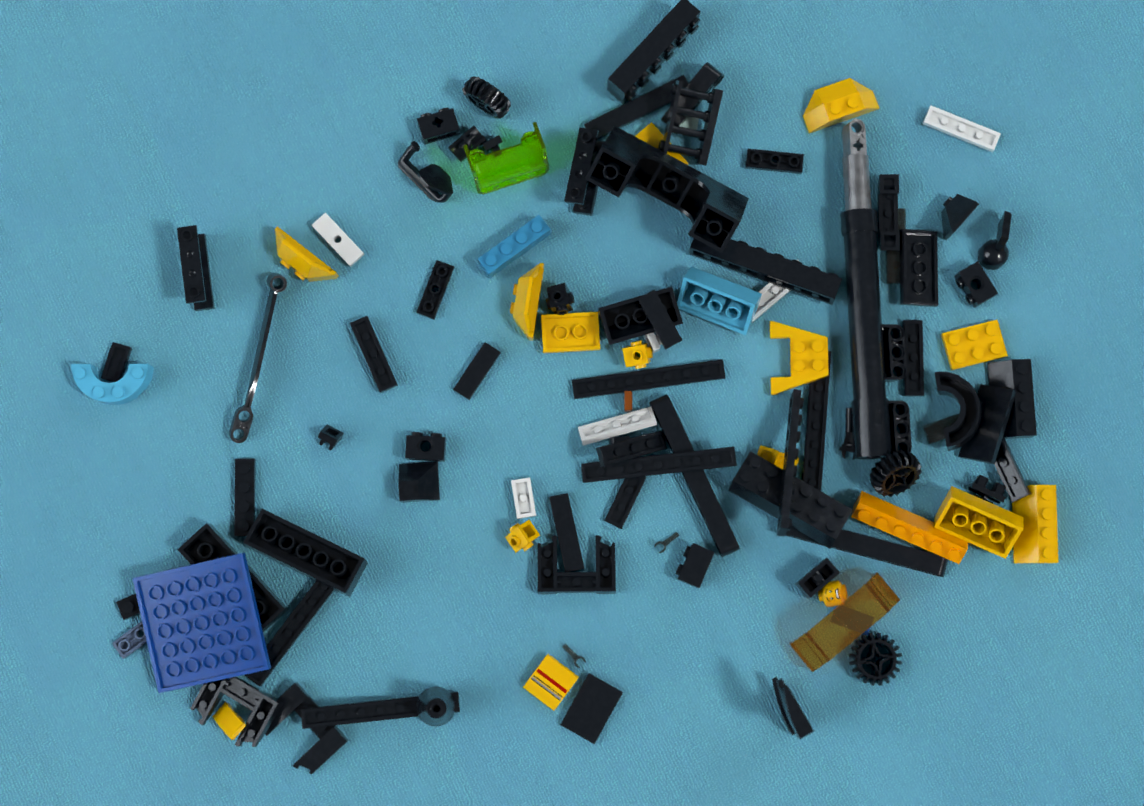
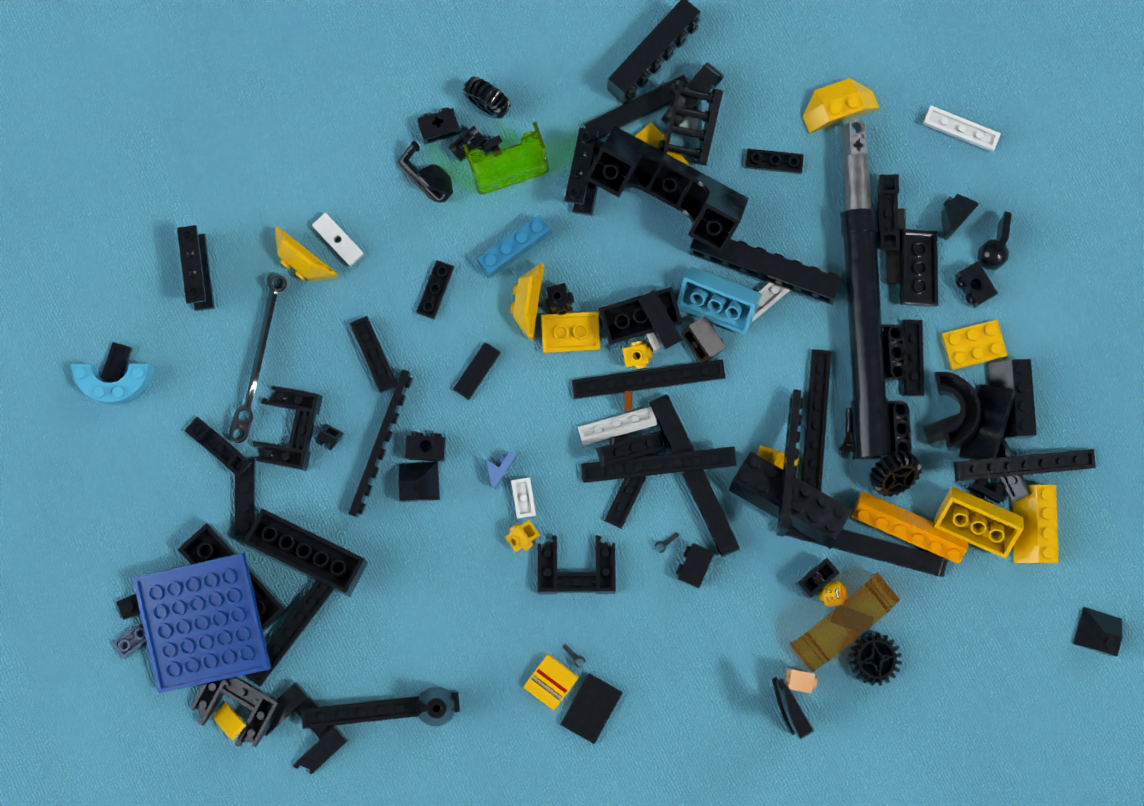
black tile [549,493,585,572] -> none
yellow wing [770,321,829,396] -> none
none -> black slope [185,417,252,478]
none -> black wedge [253,386,323,471]
none -> black plate [349,369,413,518]
none -> medium blue slope [486,452,517,489]
none -> brick [681,316,726,364]
none -> light nougat brick [784,668,817,694]
none -> black tile [953,449,1096,481]
none -> black slope [1073,607,1123,656]

